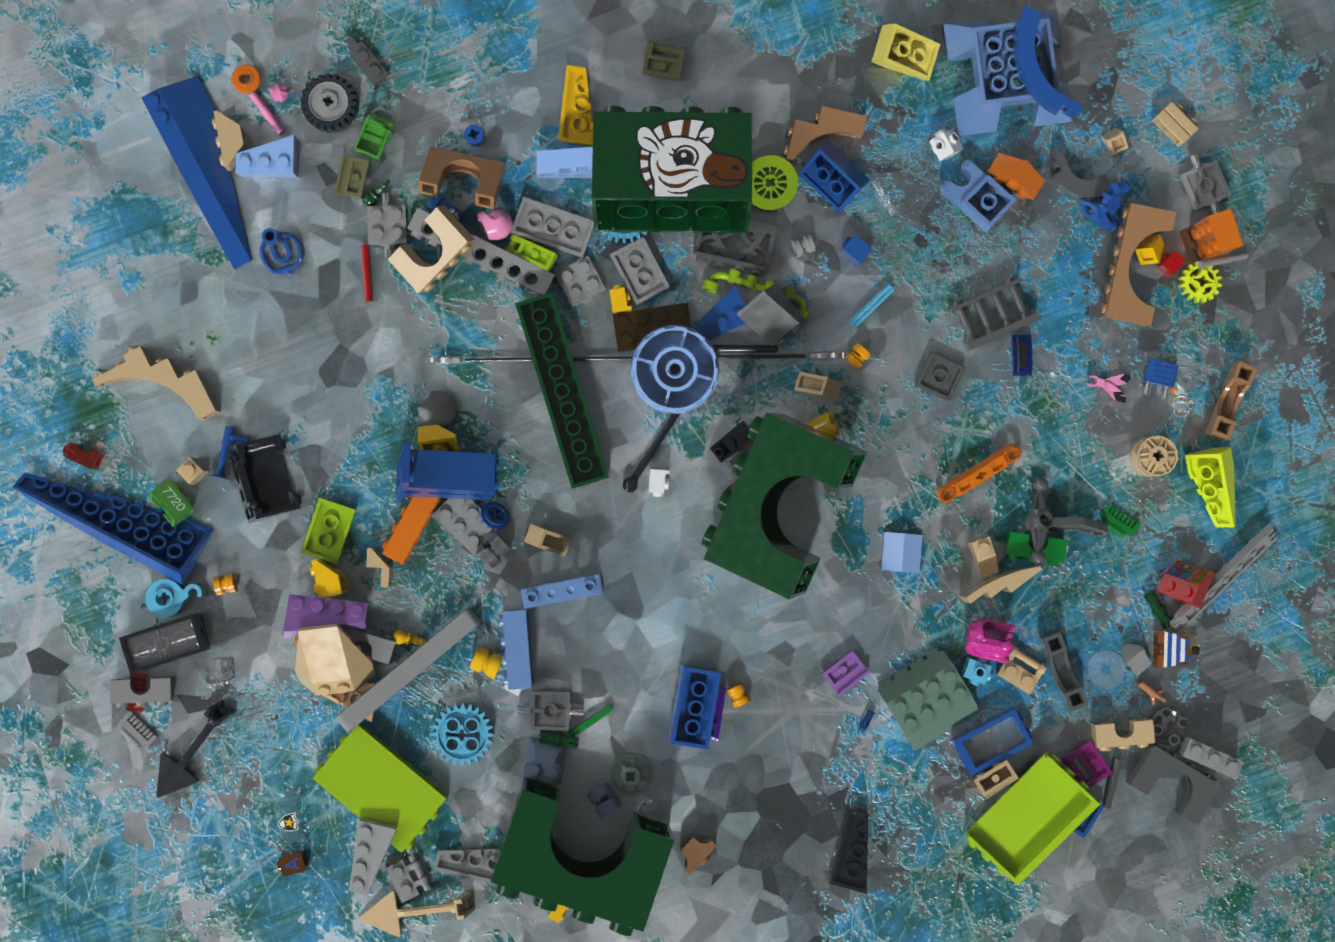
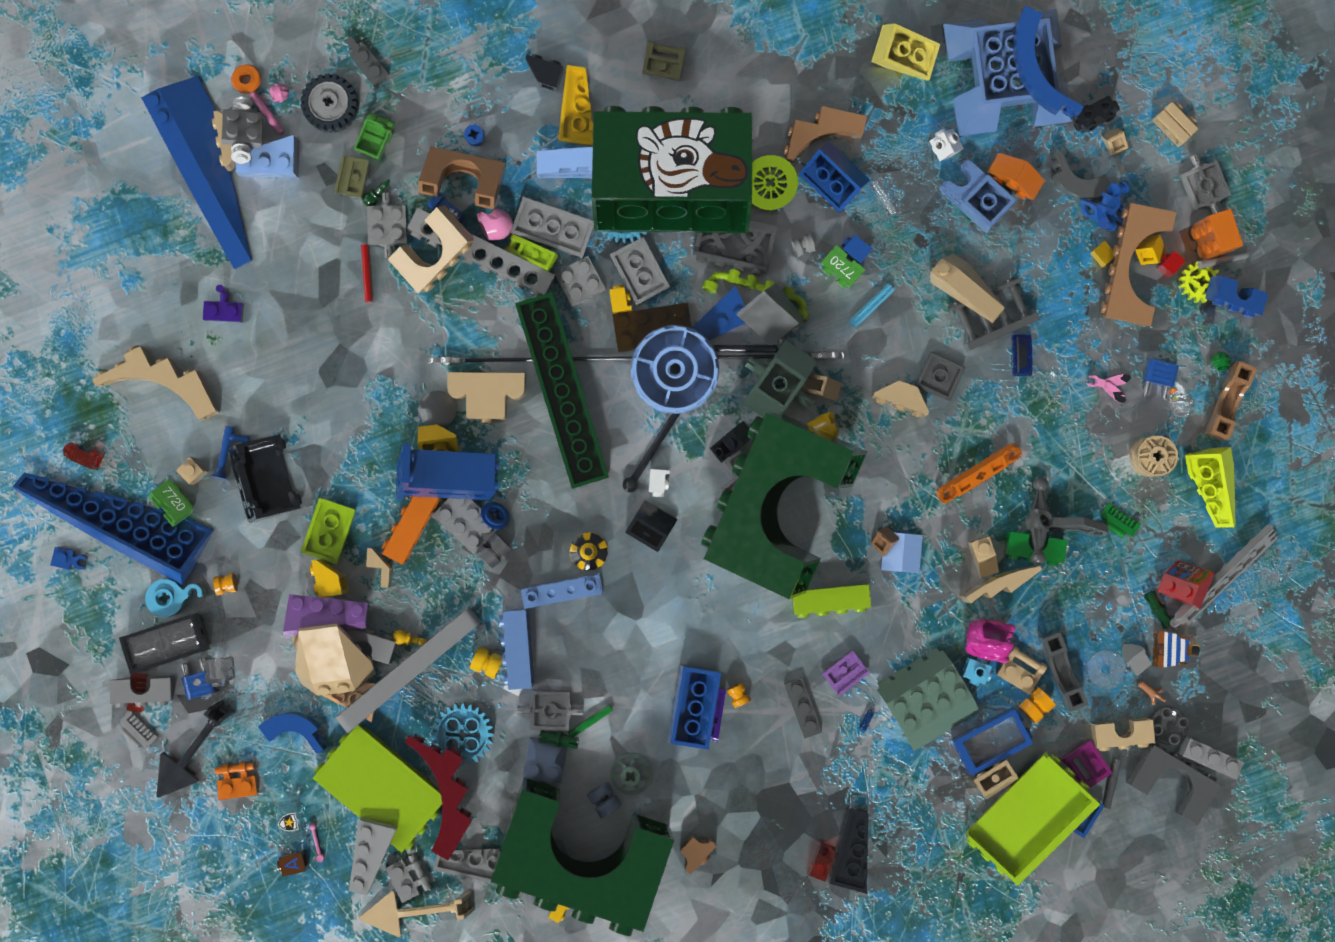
blue piece [259,228,303,275] -> none
tan slope [524,524,572,556] -> none
light orange wheel [844,343,871,370] -> none
none -> blue plate [50,547,88,570]
none -> blue piece [181,658,217,700]
none -> dark purple plate [203,285,244,323]
none -> orange plate [215,761,259,800]
none -> light grey plate [221,96,262,164]
none -> blue arch [258,712,327,754]
none -> bright pink hinge [309,823,324,862]
none -> dark red arch [405,733,474,861]
none -> tan brick [447,372,526,424]
none -> black slope [525,54,564,92]
none -> dish [570,532,608,571]
none -> black slope [625,500,678,552]
none -> sand green slope [742,340,817,418]
none -> dark grey plate [784,677,822,739]
none -> lime brick [791,584,871,618]
none -> clear red leg [807,842,836,882]
none -> bright green brick [820,245,865,290]
none -> tan slope [871,381,929,418]
none -> medium nougat slope [871,527,899,556]
none -> tan wedge [930,254,1005,323]
none -> light orange wheel [1019,687,1056,724]
none -> black brick [1073,95,1120,133]
none -> yellow slope [1090,241,1115,267]
none -> blue arch [1205,276,1268,318]
none -> green plate [1211,352,1231,371]

